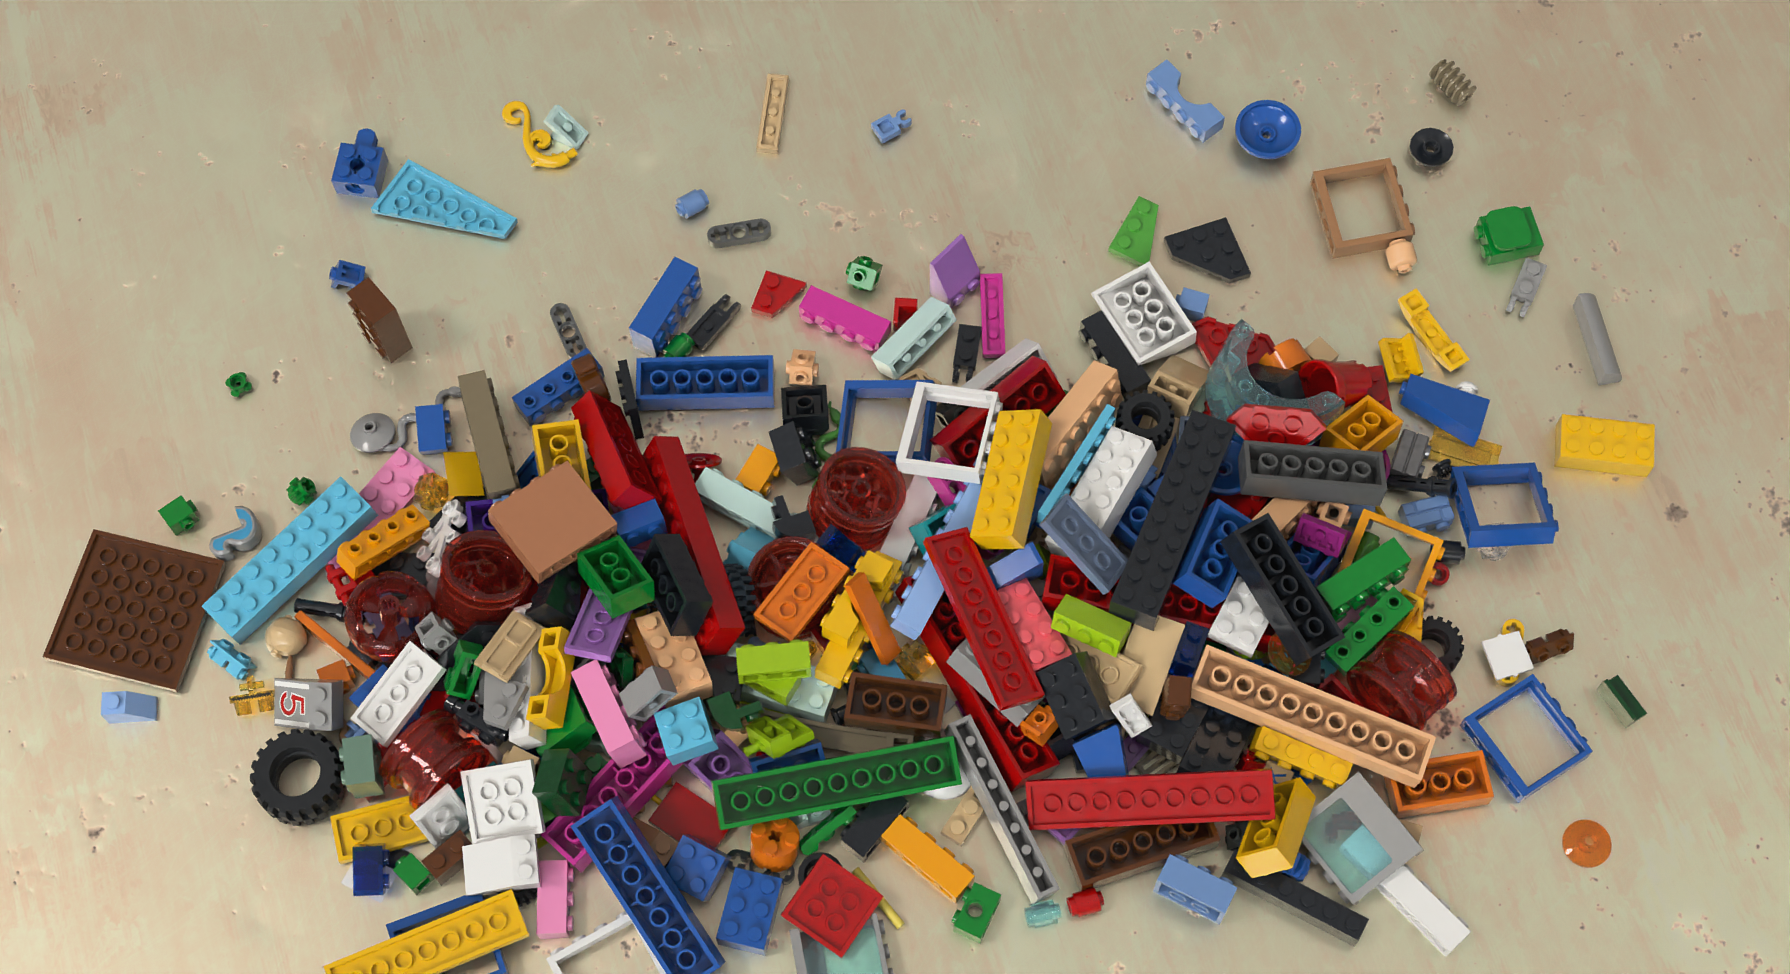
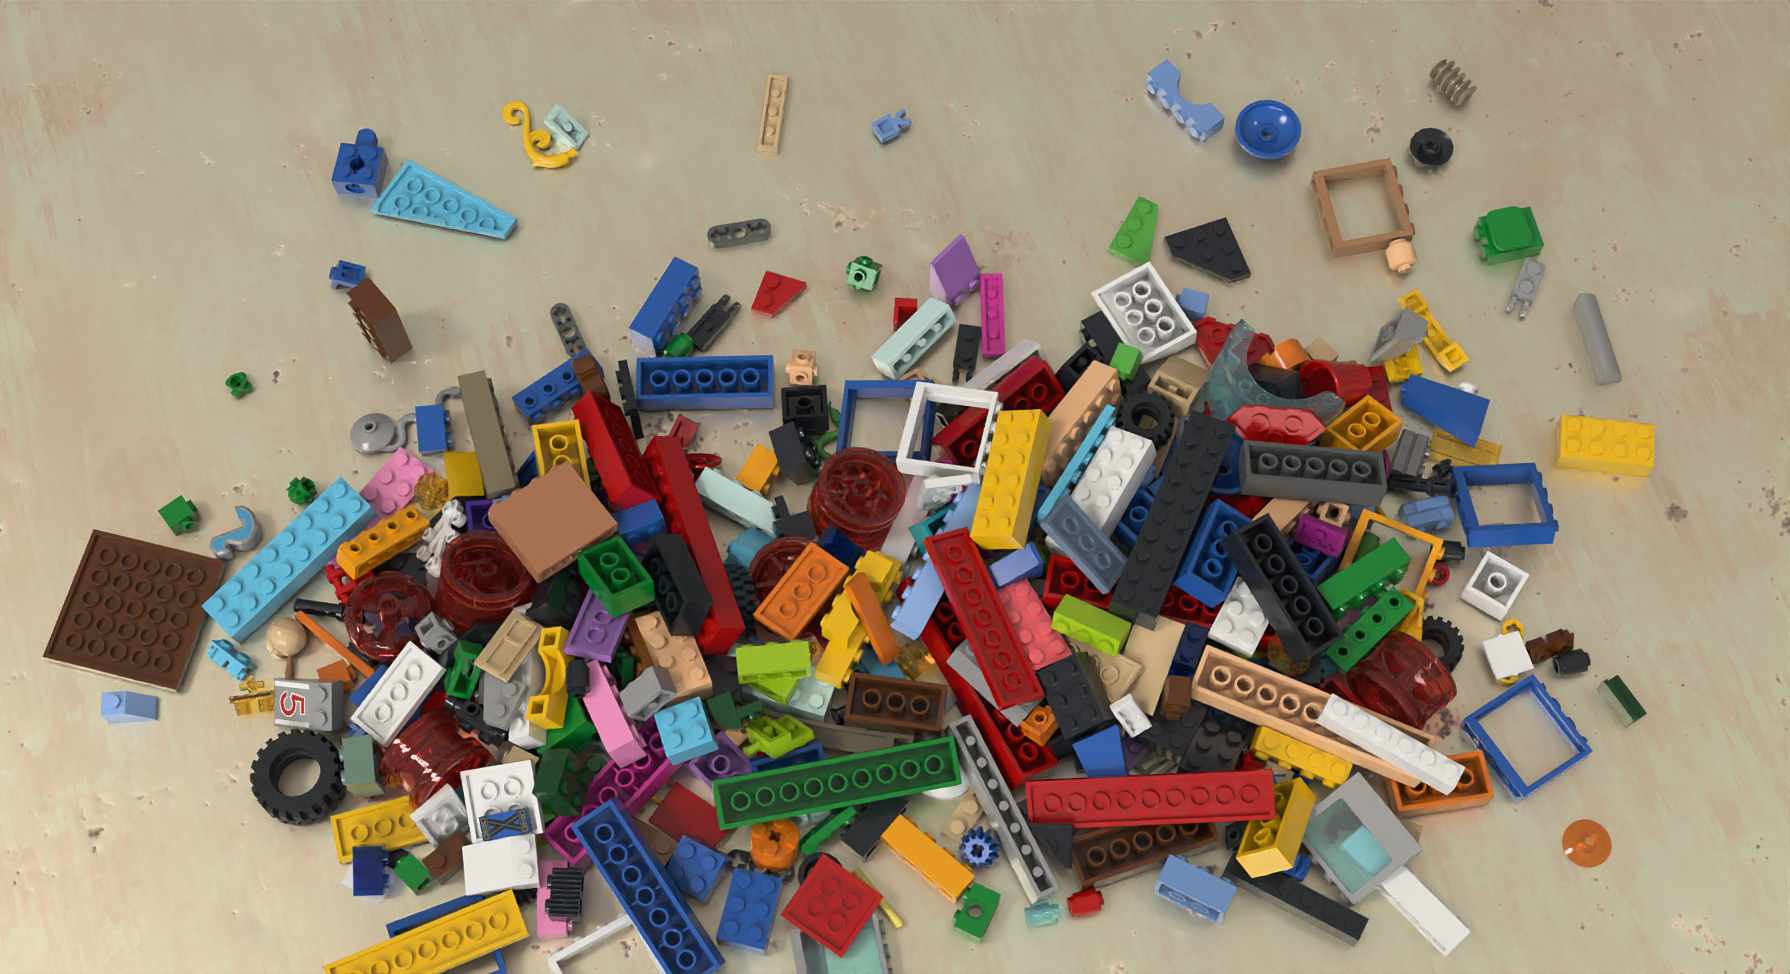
medium blue brick [675,189,709,218] -> none
dark pink brick [799,285,891,351] -> none
none -> tile [478,807,532,842]
none -> black brick [545,868,585,922]
none -> black brick [565,660,591,698]
none -> red bracket [665,415,700,450]
none -> white wing [915,474,972,512]
none -> blue gear [959,826,1001,869]
none -> black tile [1027,822,1074,870]
none -> black brick [1055,342,1103,394]
none -> bright green brick [1109,342,1144,381]
none -> white brick [1316,693,1465,795]
none -> light grey slope [1368,307,1428,362]
none -> white brick [1460,551,1529,621]
none -> black brick [1552,648,1591,677]

